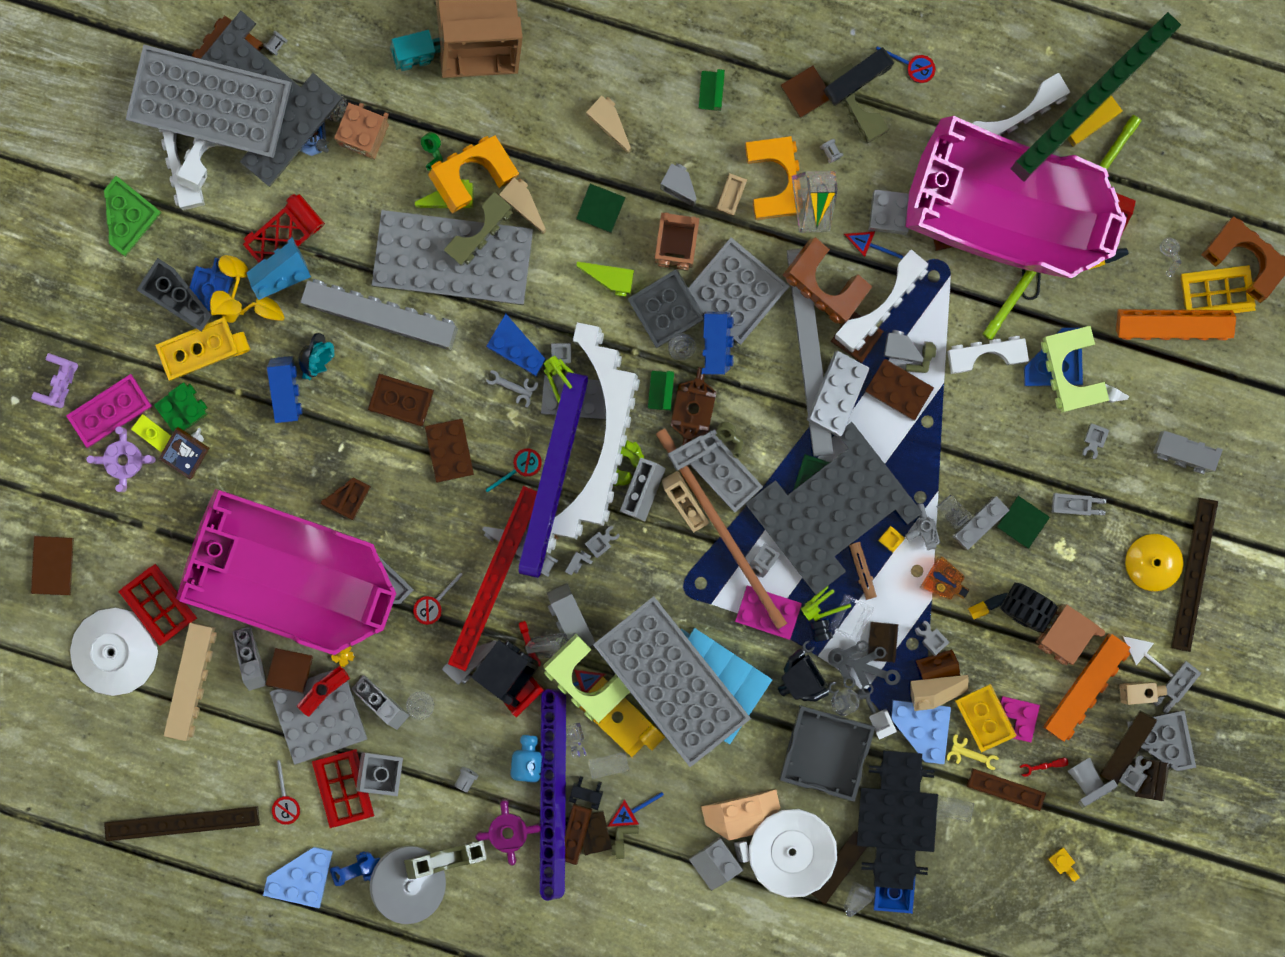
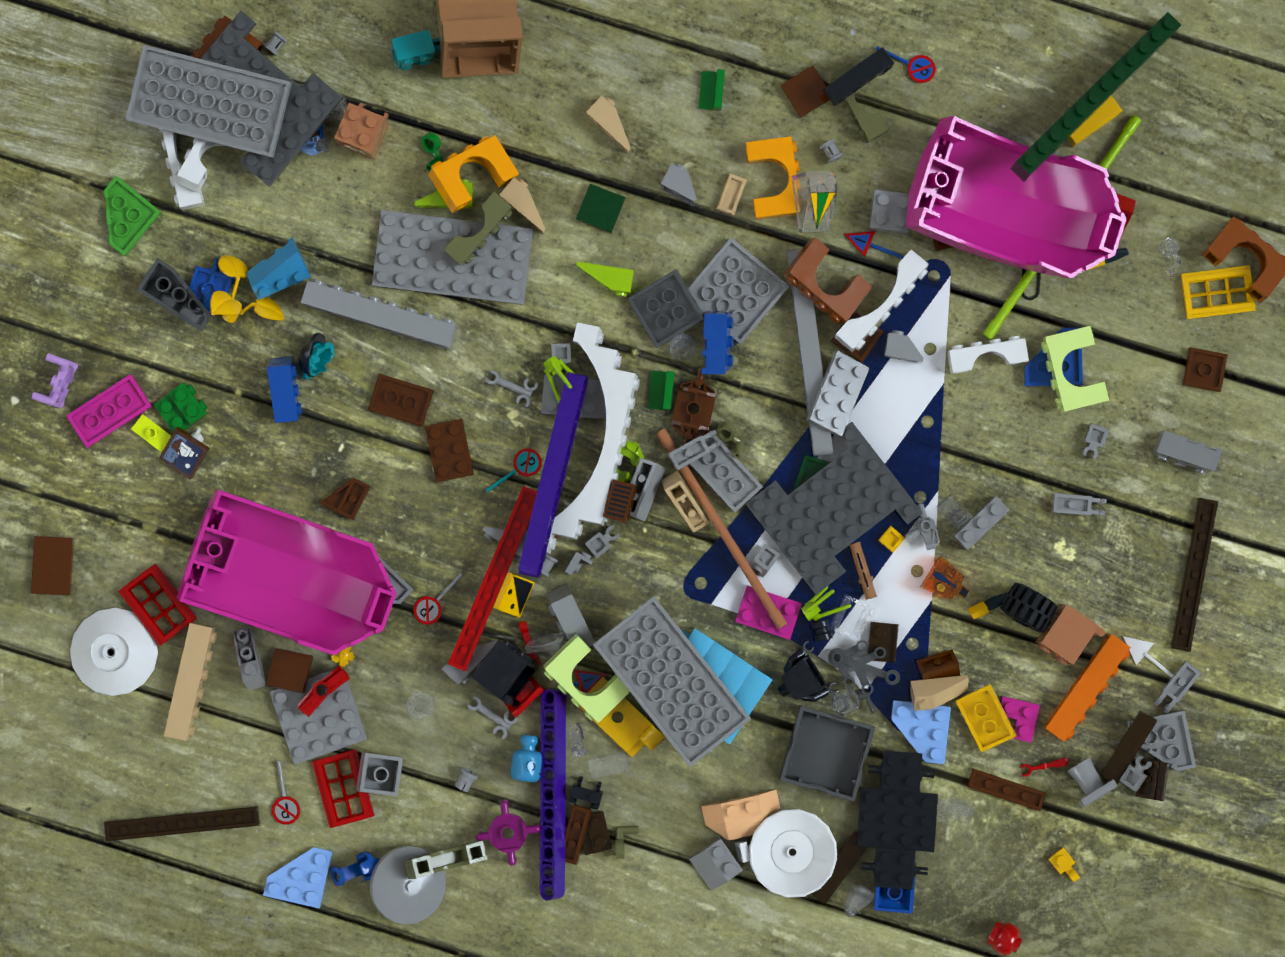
lavender plate [86,426,156,493] -> none
yellow hinge [155,317,251,381] -> none
red piece [243,194,325,263] -> none
light grey slope [351,675,410,730] -> none
blue wedge [486,314,546,377] -> none
piece [607,792,664,827] -> none
nougat container [655,212,700,271] -> none
reddish brown plate [865,359,934,421] -> none
white panel [869,709,897,740] -> none
olive plate [905,341,936,373] -> none
light grey plate [915,621,950,656] -> none
light yellow bar [946,734,999,770] -> none
white arch [972,73,1070,136] -> none
dark green tile [996,496,1050,549] -> none
white piece [1105,384,1129,403] -> none
orange brick [1116,309,1236,340] -> none
tan torso [1119,682,1167,705] -> none
yellow dish [1125,534,1183,591] -> none
none -> light grey bar [468,696,519,740]
none -> yellow tile [493,572,535,618]
none -> reddish brown panel [603,479,637,525]
none -> red piece [987,921,1023,956]
none -> reddish brown tile [1182,347,1228,392]

